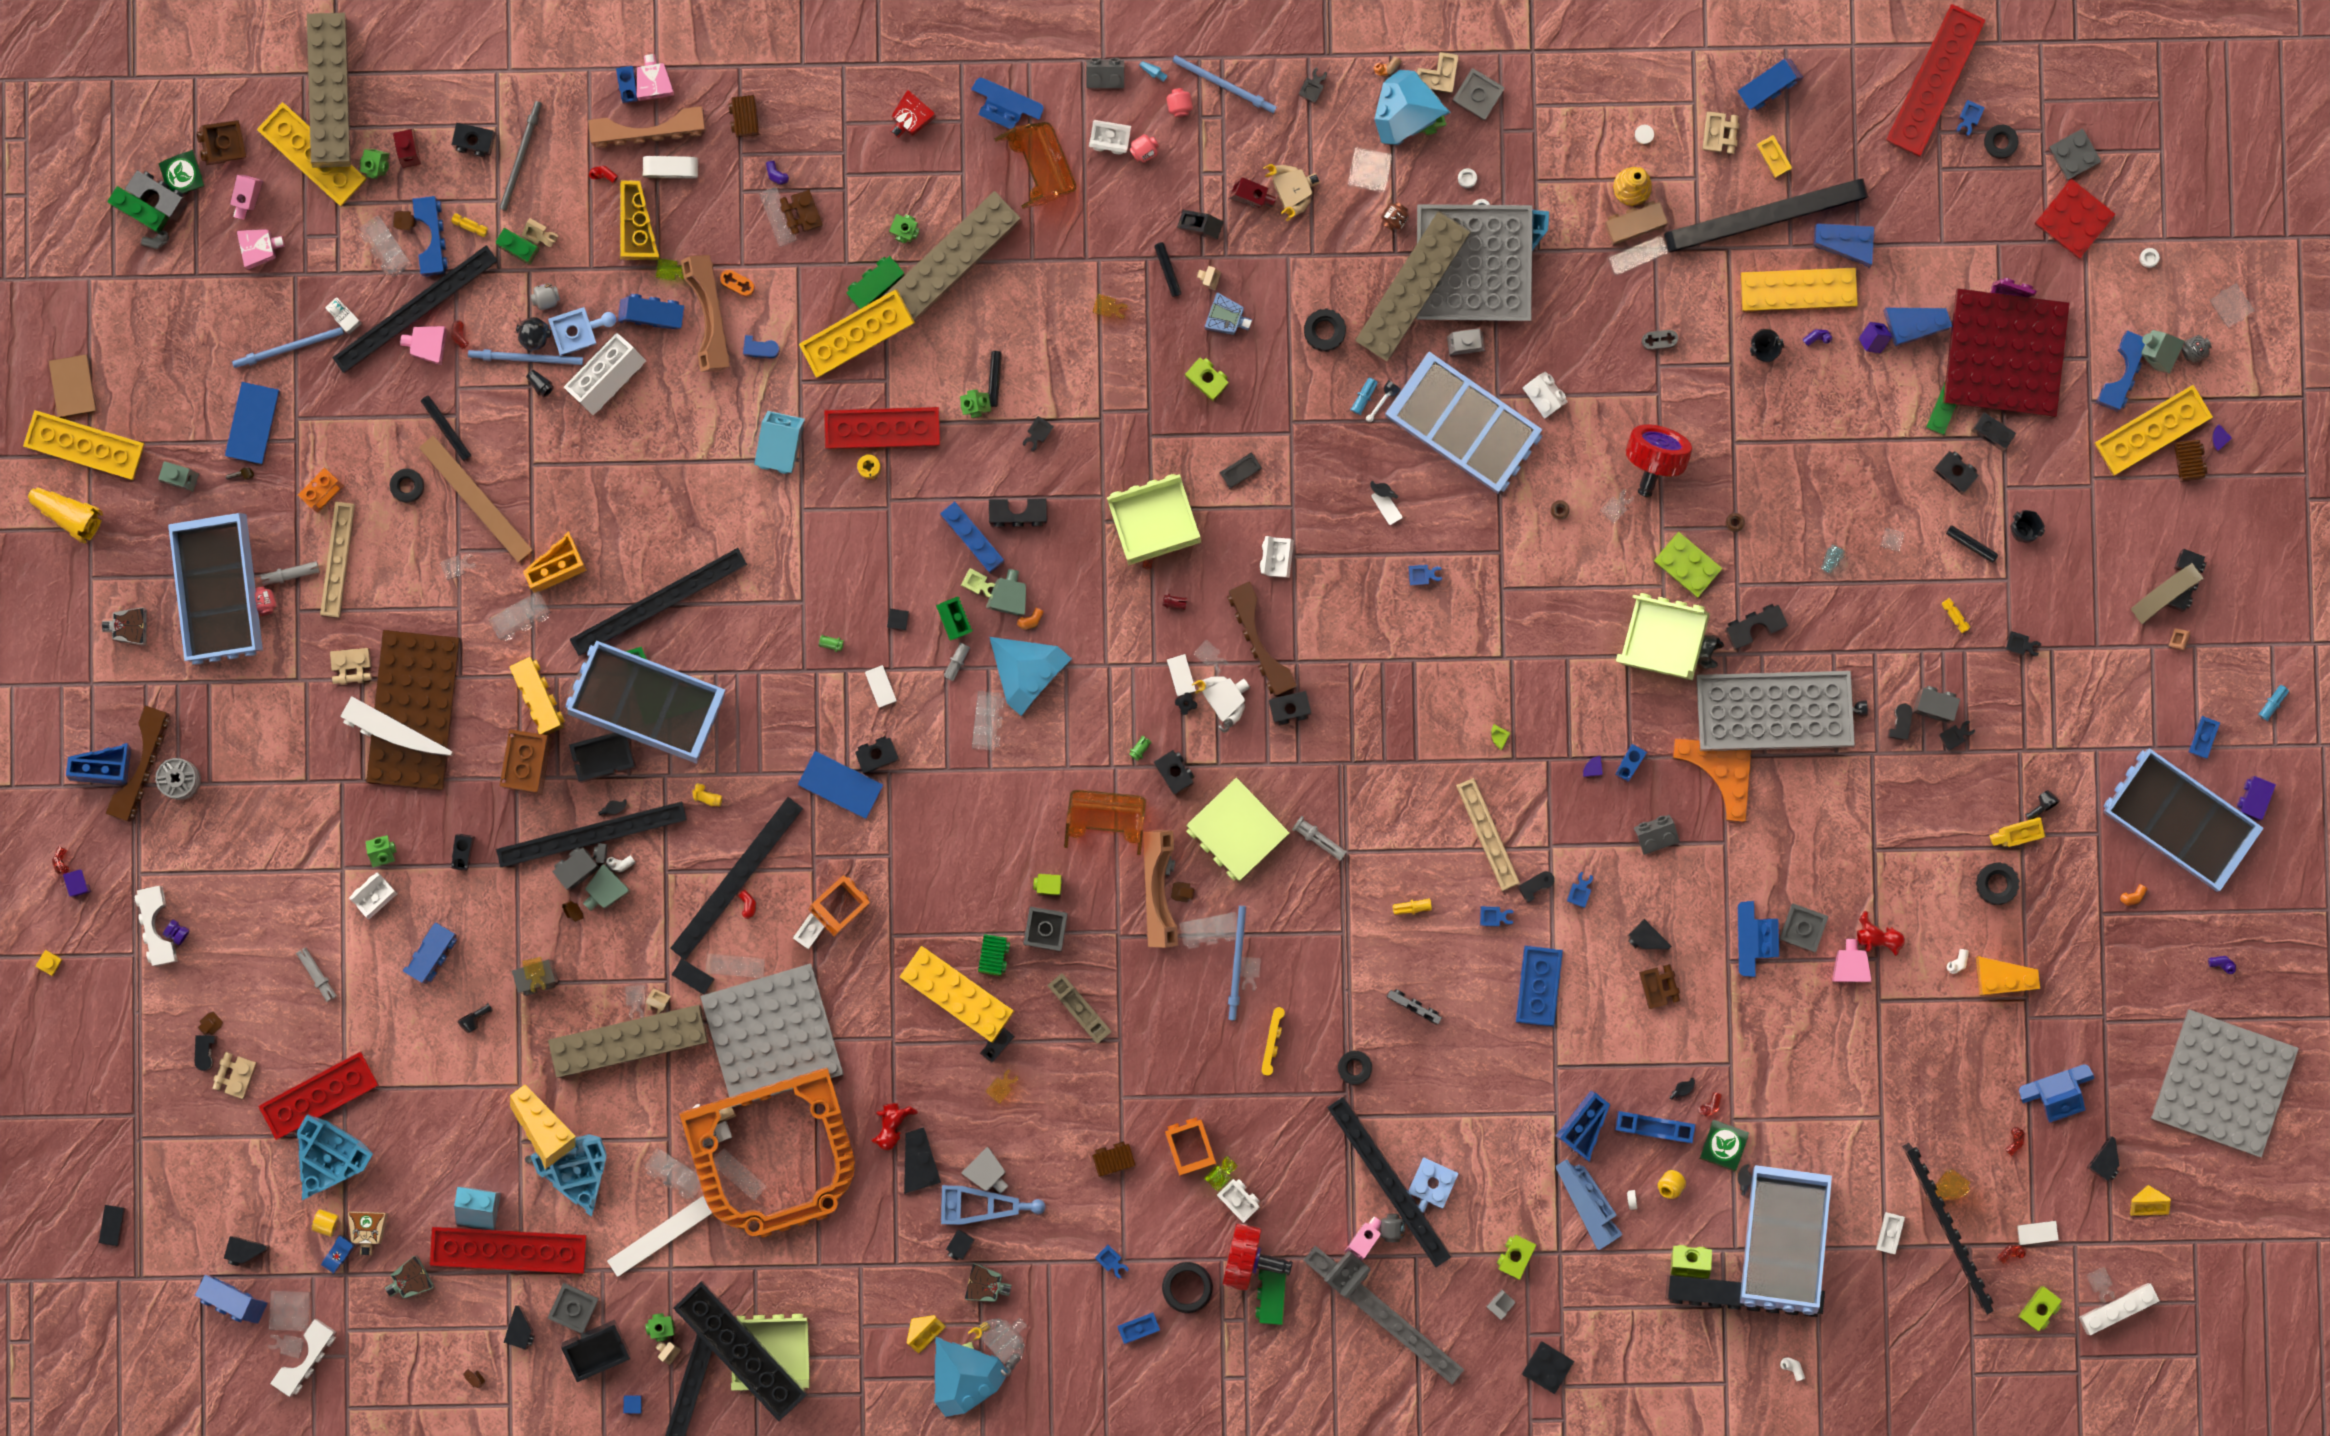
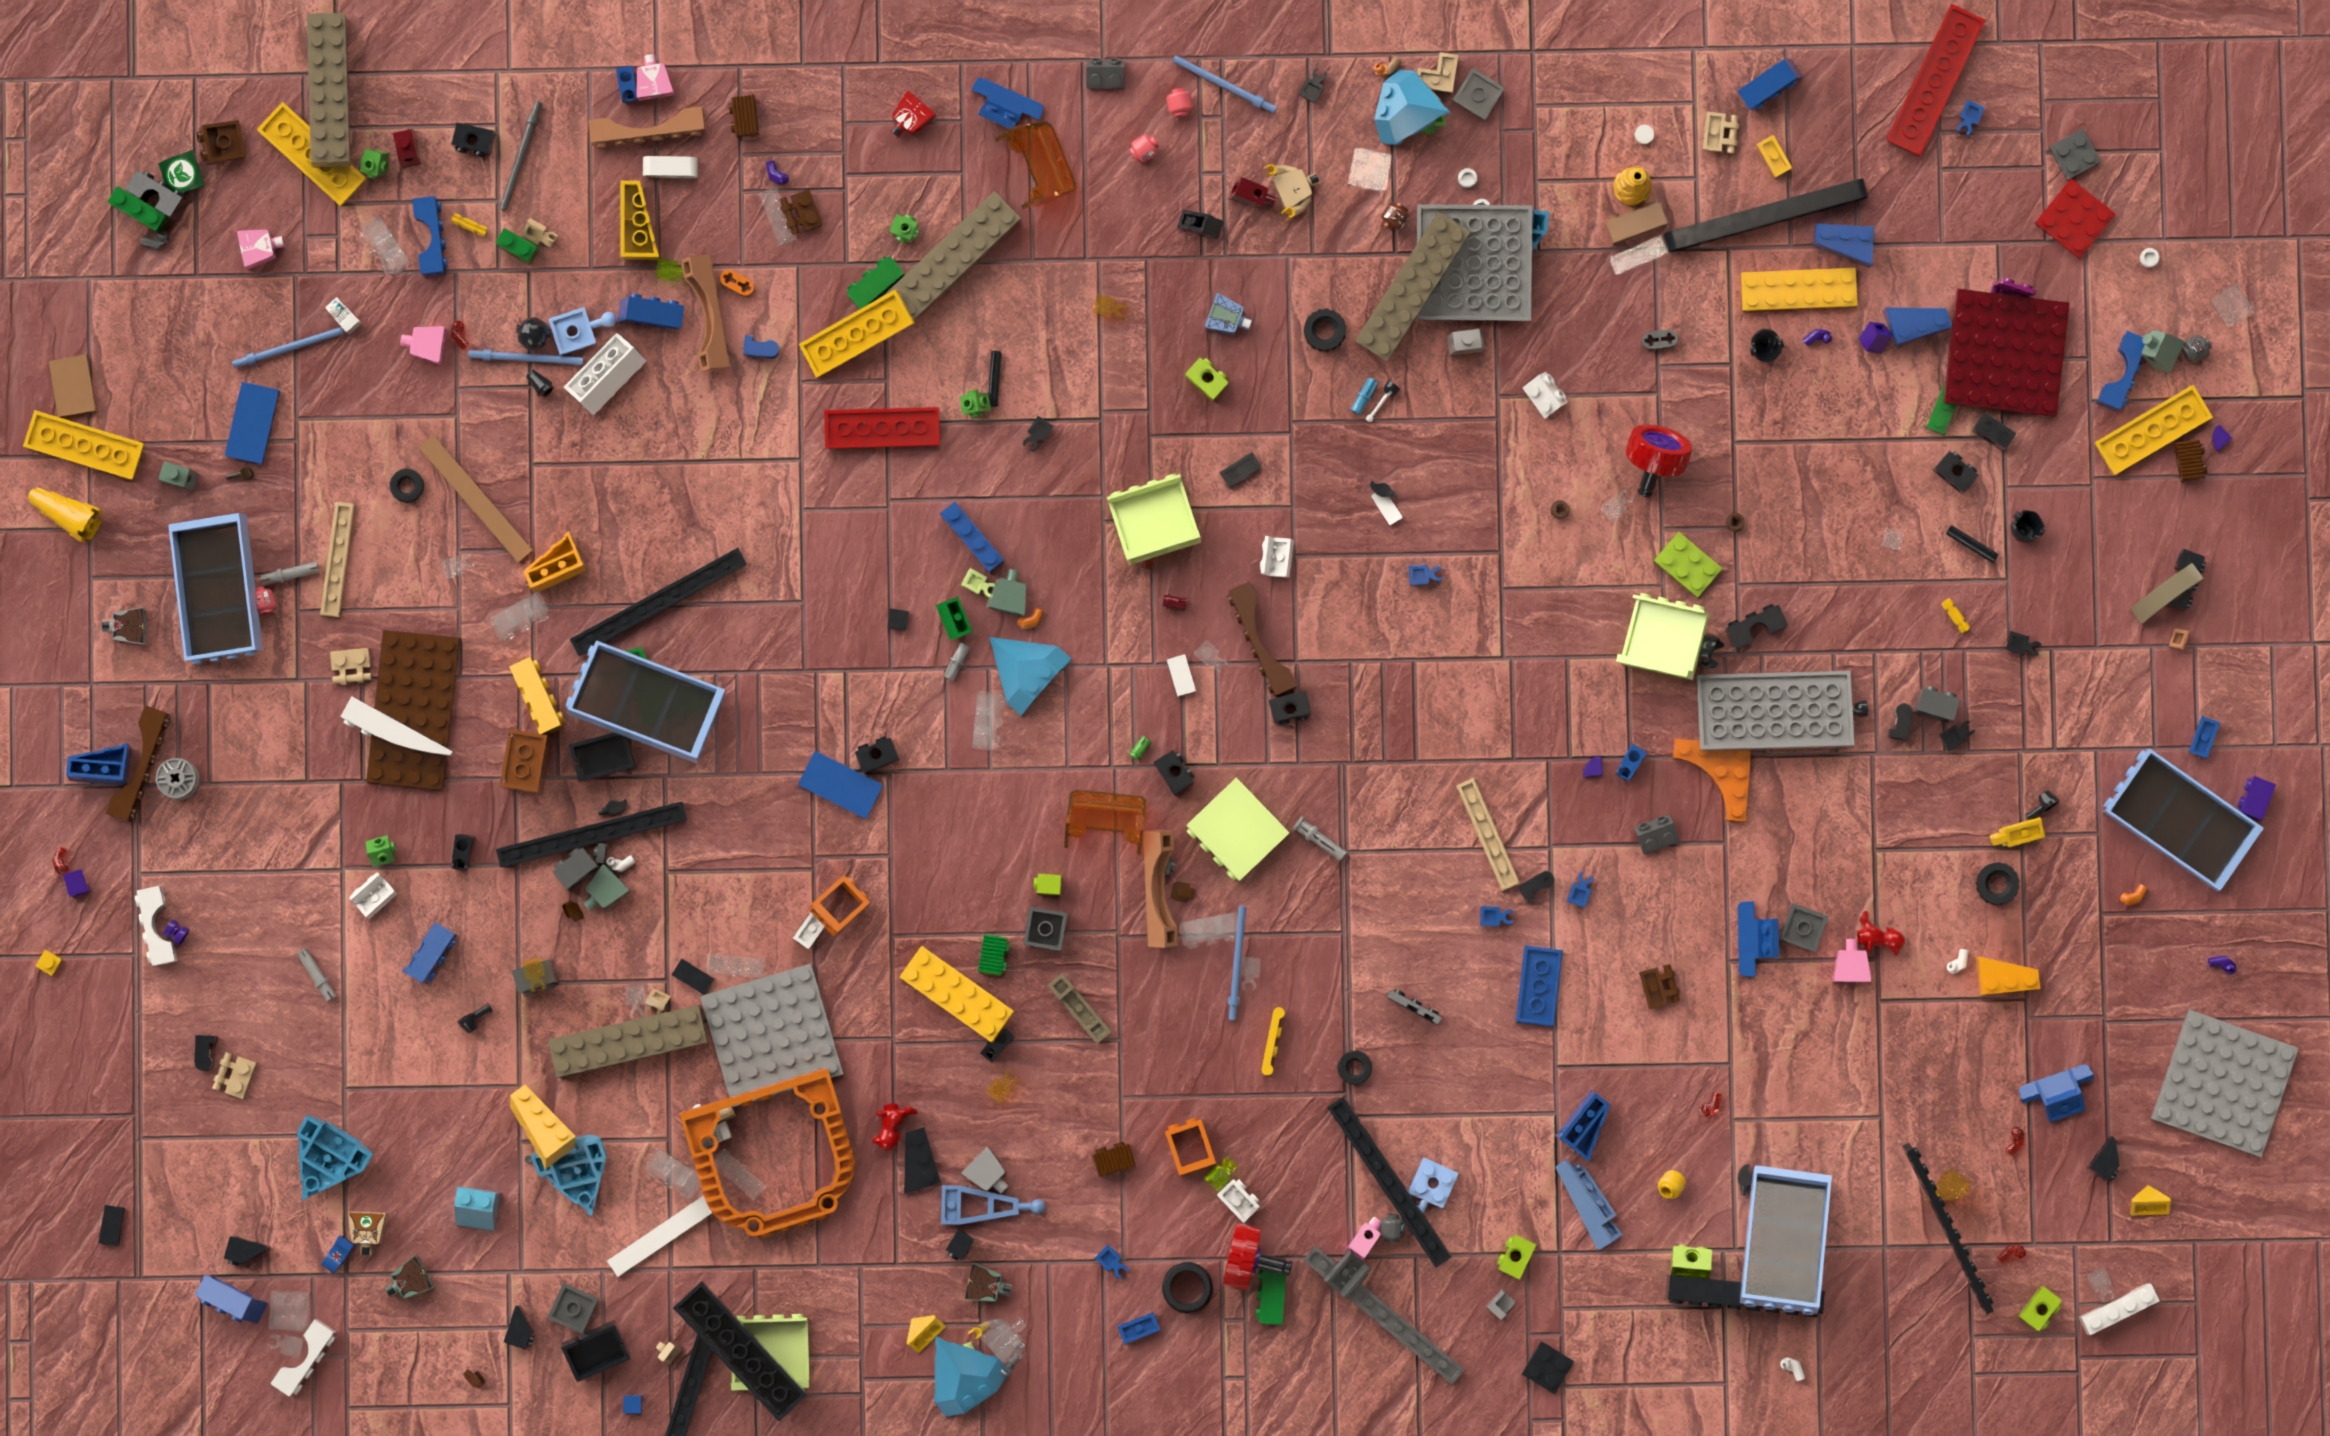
reddish brown piece [198,1011,223,1035] -> none
bright pink torso [230,175,263,220] -> none
red plate [258,1051,379,1140] -> none
orange window [298,467,344,513] -> none
yellow piece [312,1209,339,1237] -> none
black plate [332,245,498,374] -> none
reddish brown piece [393,210,416,230] -> none
black axle [421,396,471,461] -> none
red plate [430,1227,587,1274] -> none
light grey head [530,283,560,310] -> none
red arm [589,165,618,183] -> none
bright green brick [646,1313,676,1342] -> none
black plate [670,797,803,960] -> none
yellow arm [692,783,722,807] -> none
red arm [738,890,756,919] -> none
medium azure slope [754,411,805,474] -> none
bright green pin [819,635,844,652] -> none
yellow piece [857,455,881,479] -> none
white tile [865,665,897,708] -> none
black arch [989,498,1047,528] -> none
white bracket [1089,120,1131,154] -> none
dark azure bar [1139,61,1167,82] -> none
black axle [1154,242,1181,297] -> none
black plate [1175,692,1197,715] -> none
white torso [1192,676,1250,733] -> none
tan tile [1197,266,1221,290] -> none
clear smoke window [1385,352,1542,494] -> none
yellow axle [1393,898,1432,915] -> none
lime tile [1491,724,1510,750] -> none
blue arch [1614,1111,1695,1143] -> none
black slope [1627,919,1672,950] -> none
white tile [1627,1190,1637,1210] -> none
black piece [1669,1078,1695,1100] -> none
slope [1699,1120,1749,1172] -> none
clear light blue cone [1821,544,1845,574] -> none
white plate [1876,1212,1905,1254] -> none
black tyre [1984,124,2019,159] -> none
white tile [2017,1221,2058,1245] -> none
dark azure axle [2258,685,2289,721] -> none

